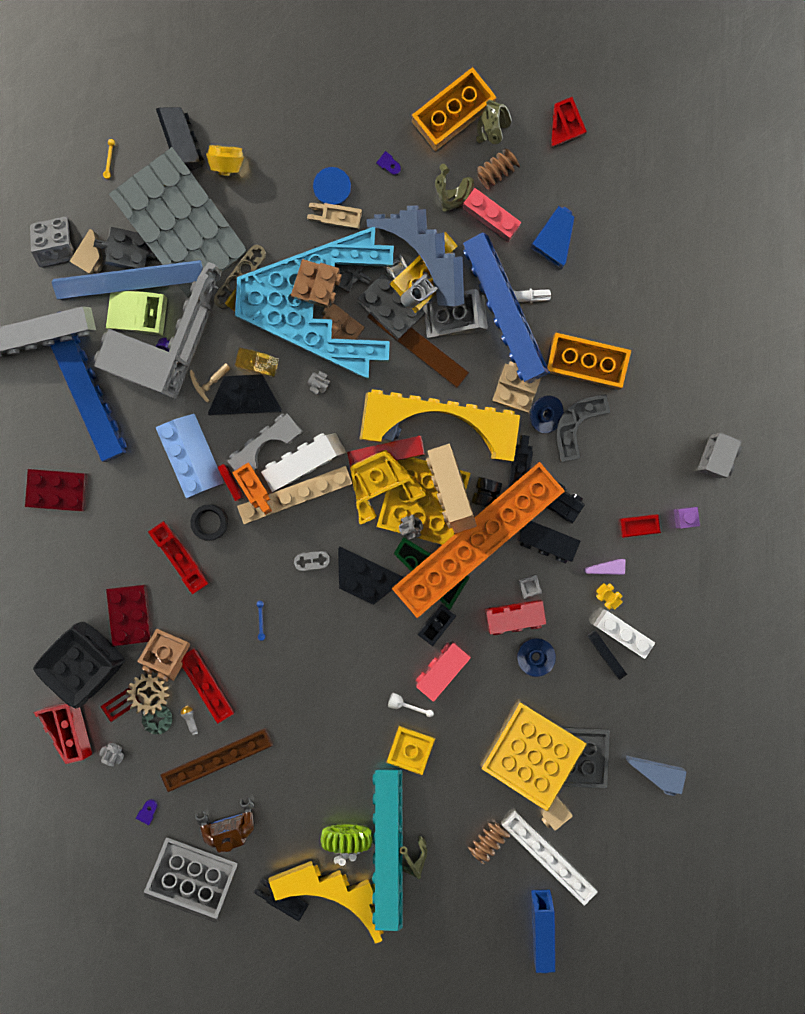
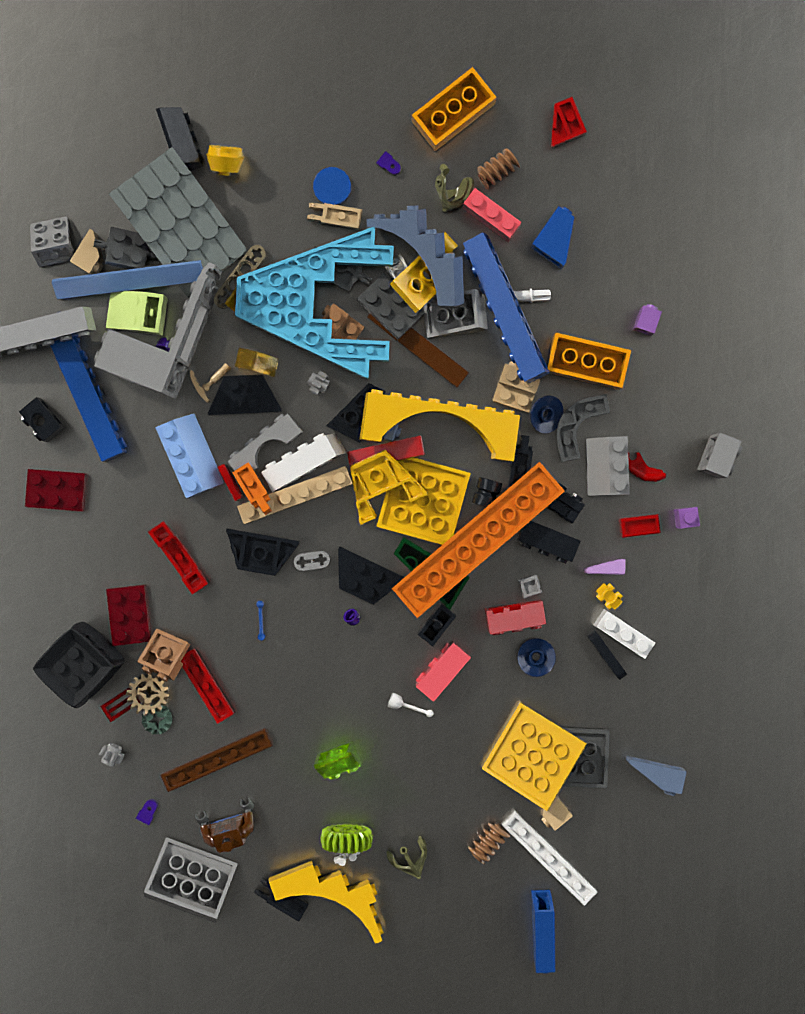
red wedge [33,703,93,764] -> none
yellow hinge [103,139,115,179] -> none
light grey piece [181,706,198,735] -> none
black tyre [190,505,228,541] -> none
medium nougat plate [291,259,342,309] -> none
teal brick [372,769,403,931] -> none
yellow plate [386,726,435,775] -> none
light grey gear [399,515,423,540] -> none
light grey piece [401,274,438,309] -> none
tan brick [426,443,477,533] -> none
olive helmet [476,99,512,144] -> none
none -> black brick [19,397,66,442]
none -> black wing [226,528,300,576]
none -> clear neon green slope [314,741,361,780]
none -> black wing [326,383,386,443]
none -> dark purple hinge [343,609,360,626]
none -> light grey slope [586,436,630,496]
none -> red piece [628,452,666,482]
none -> medium lavender brick [633,304,662,336]

